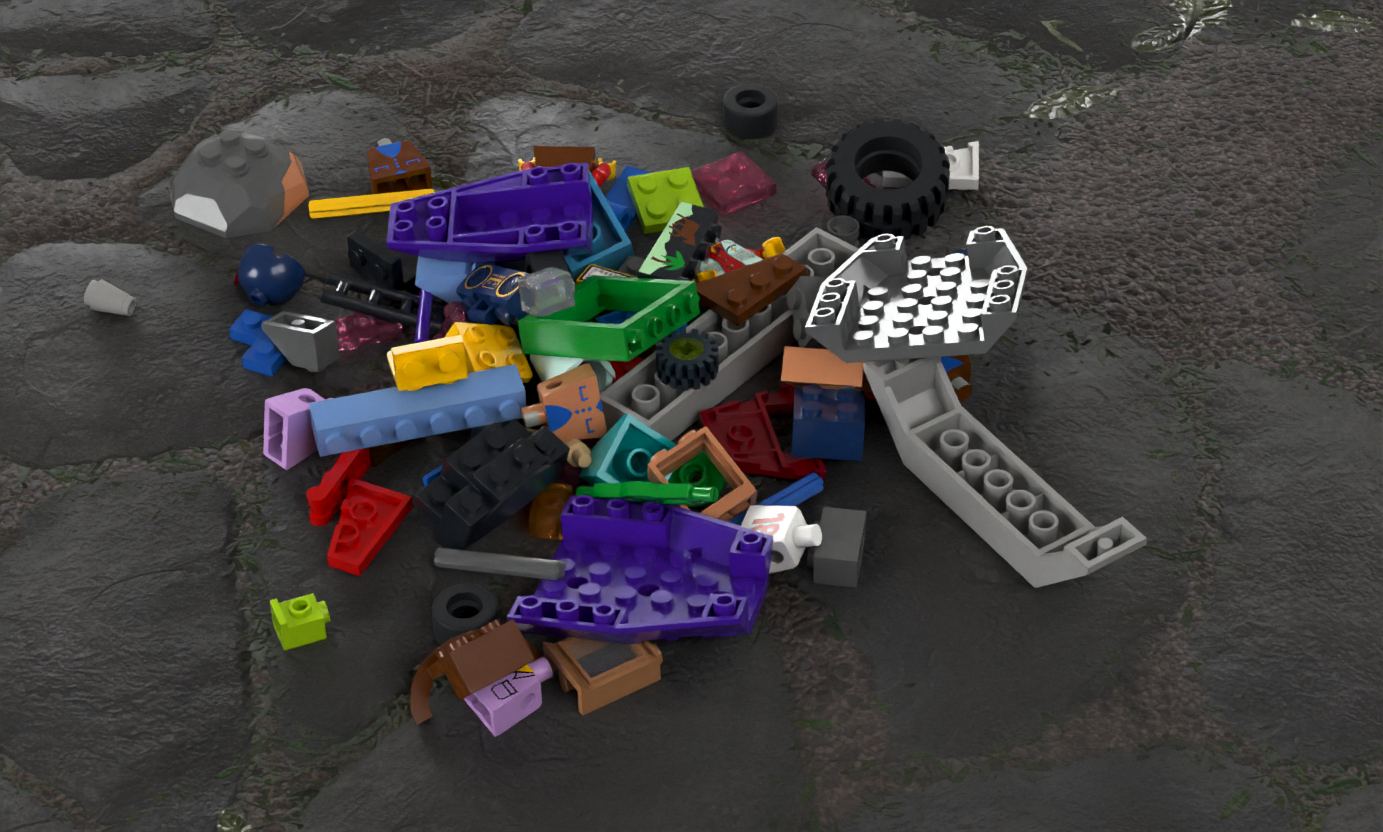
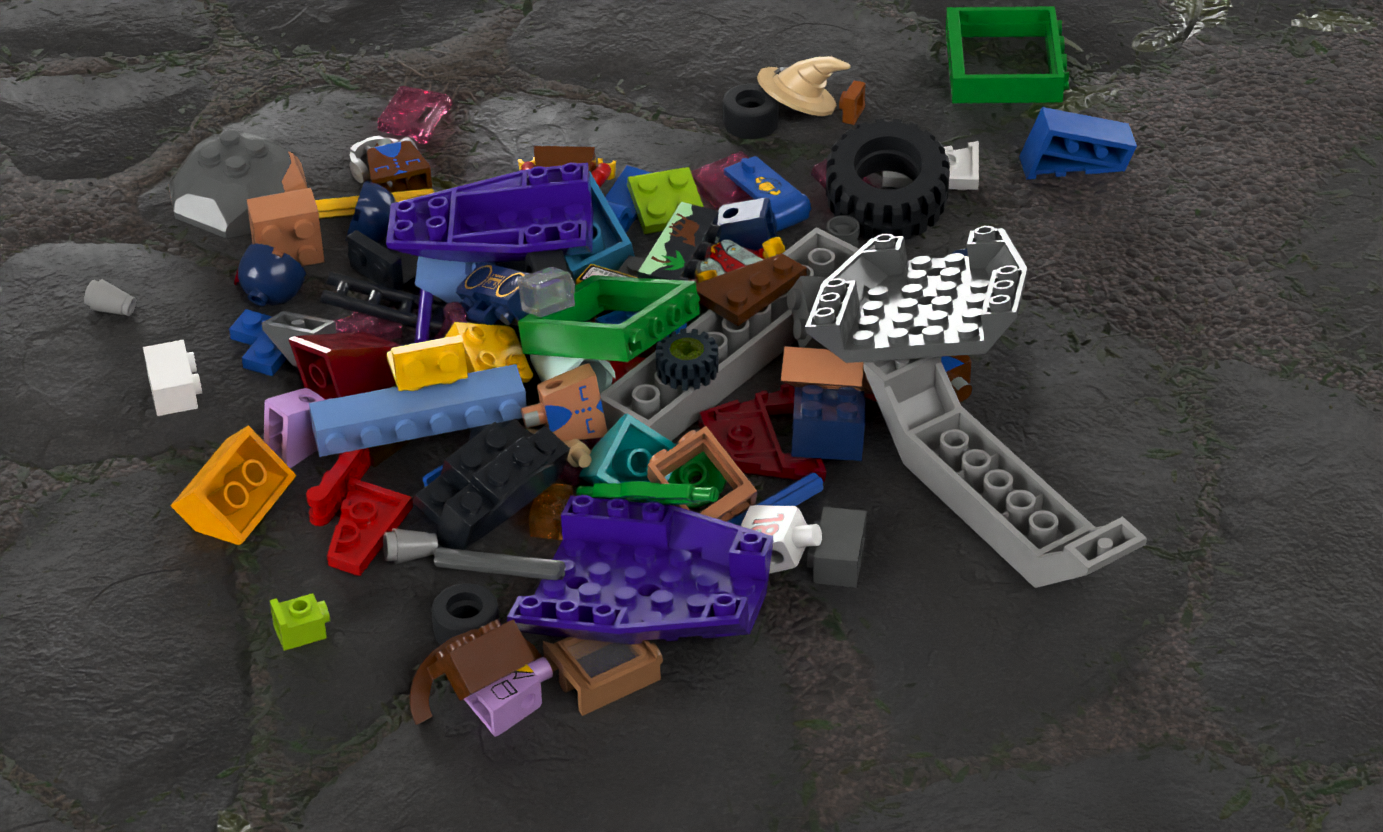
none -> white brick [143,340,202,416]
none -> light orange slope [171,425,297,545]
none -> nougat brick [246,188,324,266]
none -> dark red slope [288,332,402,399]
none -> dark blue cylinder [345,181,396,244]
none -> light grey piece [349,135,418,183]
none -> clear pink plate [377,86,453,144]
none -> light grey cone [383,528,438,564]
none -> dark blue torso [717,198,778,250]
none -> blue door [724,156,811,232]
none -> tan piece [757,56,850,116]
none -> dark orange plate [839,80,865,125]
none -> green window [945,6,1069,103]
none -> blue wedge [1019,107,1137,180]

